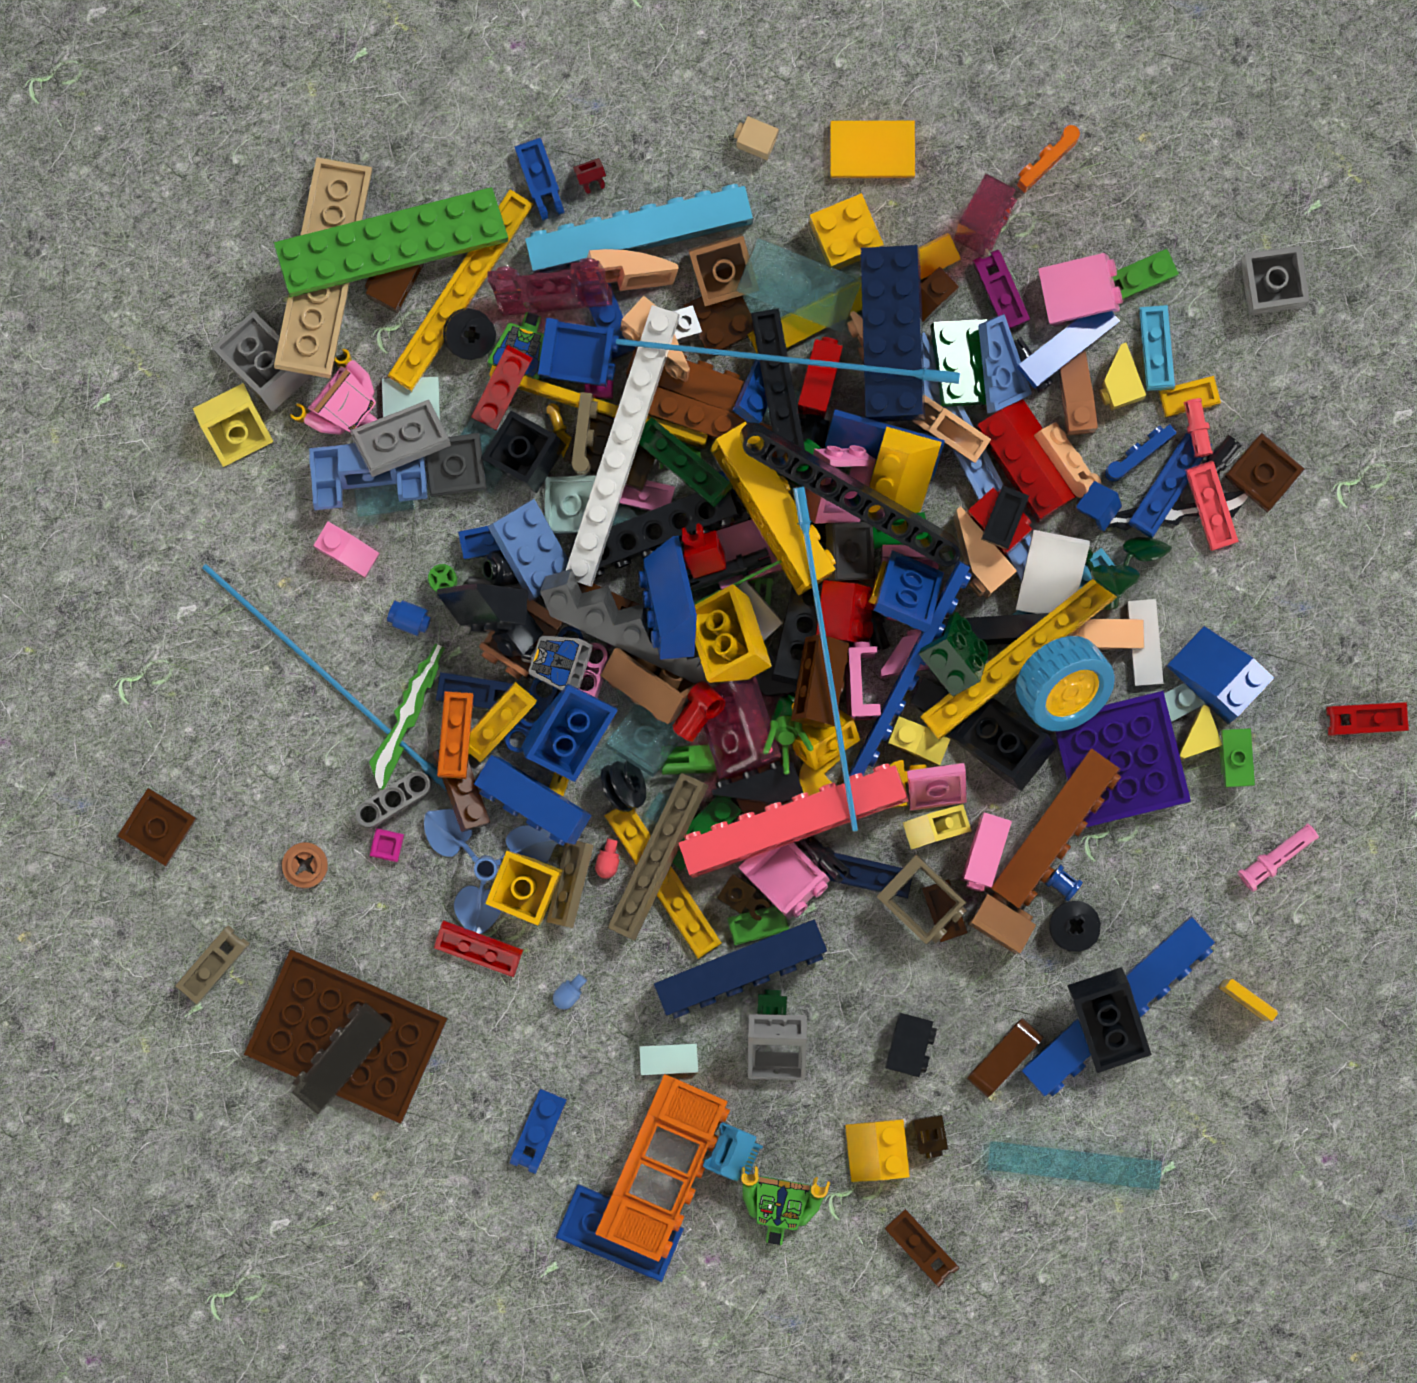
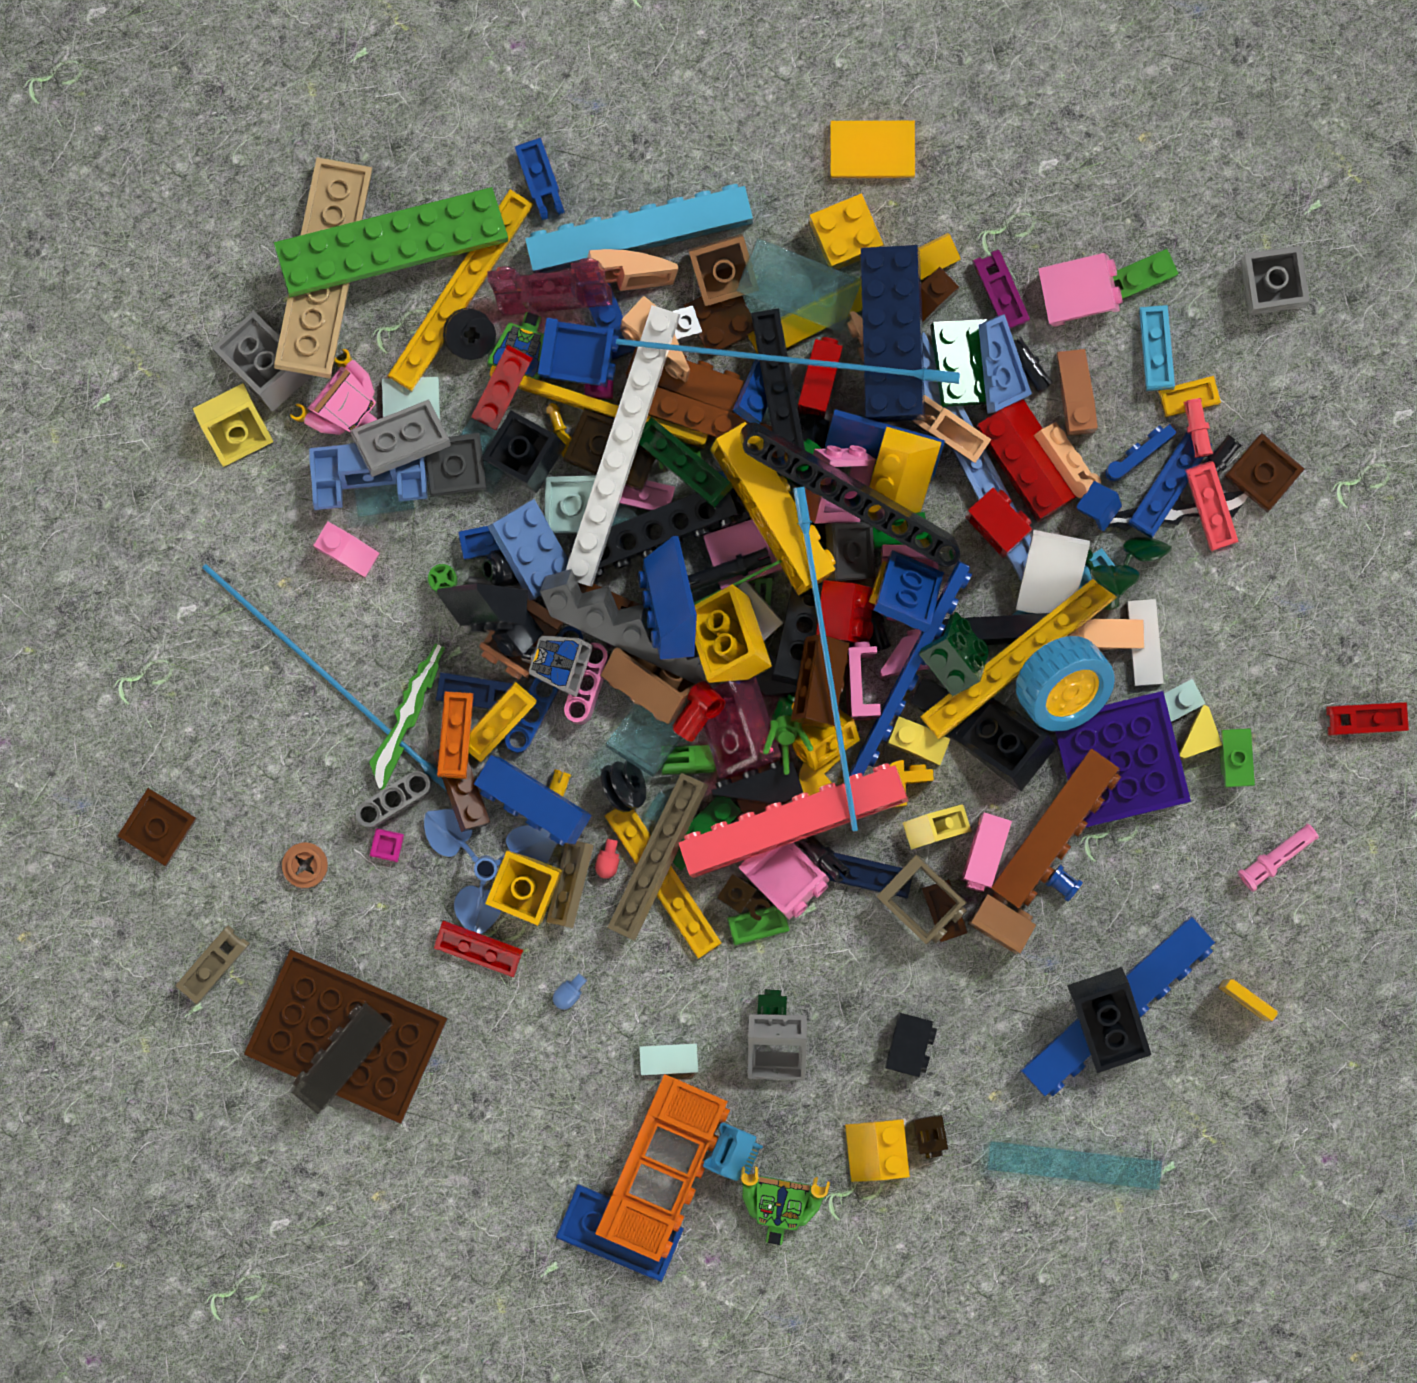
reddish brown slope [364,263,424,314] -> none
blue brick [387,600,431,636] -> none
blue plate [509,1089,567,1174] -> none
blue slope [522,684,618,782] -> none
dark tan plate [572,392,598,476] -> none
dark red tile [573,158,606,194] -> none
dark blue brick [654,919,827,1019] -> none
red brick [682,523,726,578] -> none
tan brick [734,116,779,161] -> none
reddish brown plate [884,1209,960,1287] -> none
bright pink tile [907,763,967,811] -> none
light nougat slope [953,506,1017,599] -> none
clear pink brick [954,174,1017,256] -> none
reddish brown beam [966,1018,1044,1098] -> none
black tile [981,485,1029,550] -> none
orange plate [1017,125,1080,193] -> none
tile [1017,311,1120,389] -> none
black piece [1049,901,1101,952] -> none
light yellow slope [1100,343,1146,411] -> none
blue slope [1166,626,1274,725] -> none

